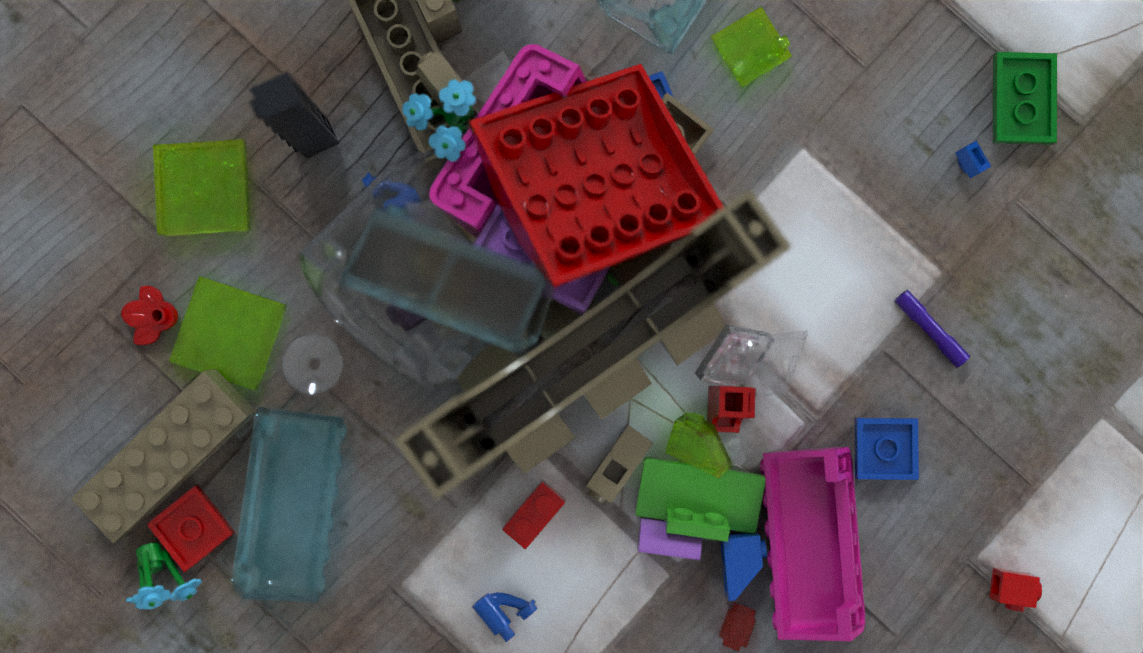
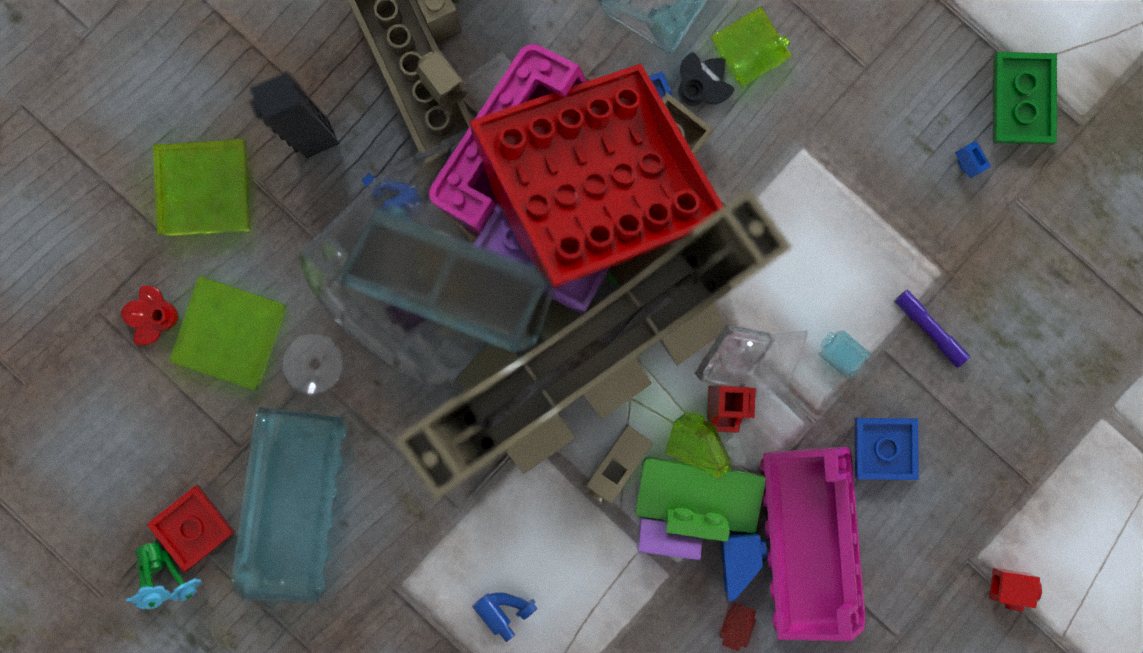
dark tan brick [71,368,257,544] -> none
medium azure plant [402,79,476,162] -> none
red brick [502,480,566,550] -> none
none -> black plate [678,52,735,106]
none -> clear light blue brick [818,330,871,378]

